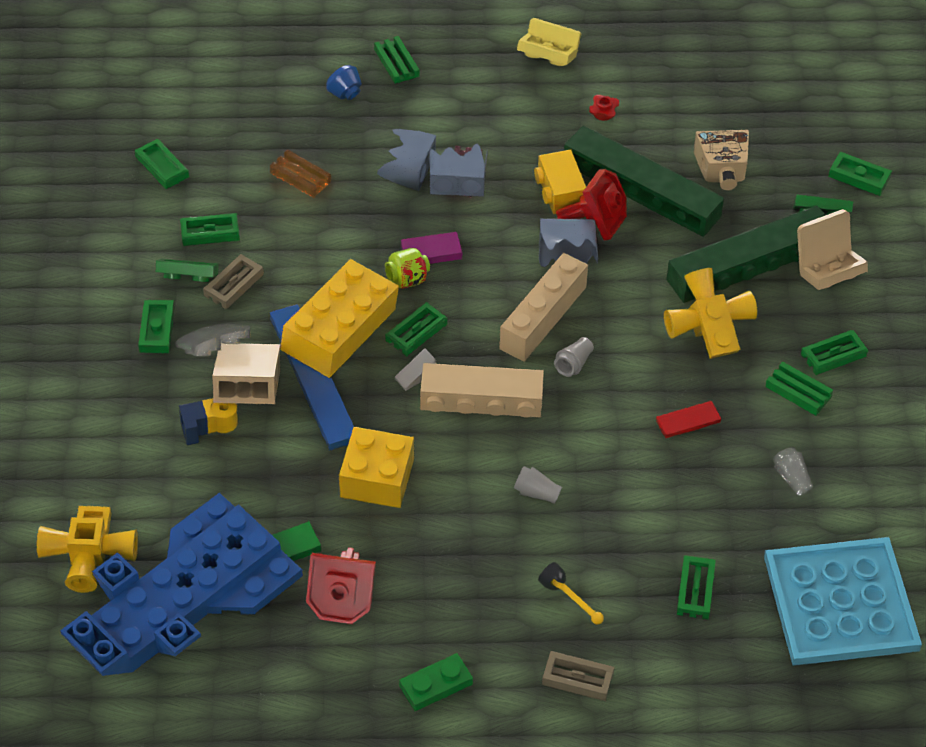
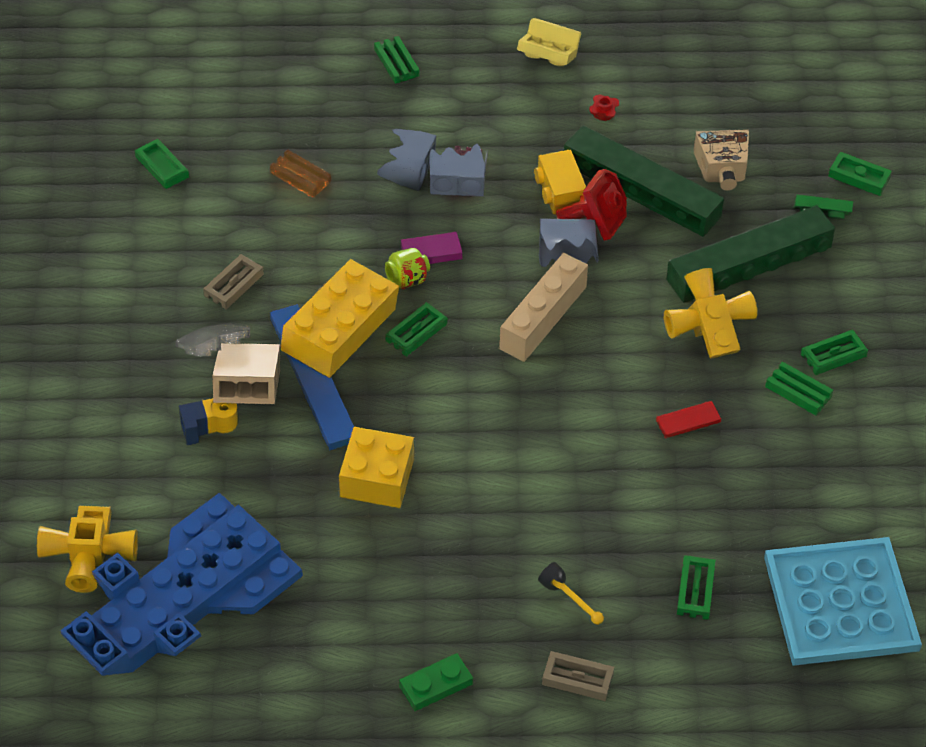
green plate [138,300,175,353] -> none
green plate [155,259,219,282] -> none
green tile [180,213,240,246] -> none
green tile [272,521,322,561] -> none
red piece [306,547,376,624] -> none
blue cone [326,65,362,100] -> none
light grey piece [395,348,436,391] -> none
tan brick [420,363,544,418] -> none
light grey cone [514,466,562,504] -> none
light grey cone [554,337,594,377] -> none
clear cone [773,447,813,495] -> none
tan bracket [797,209,868,290] -> none

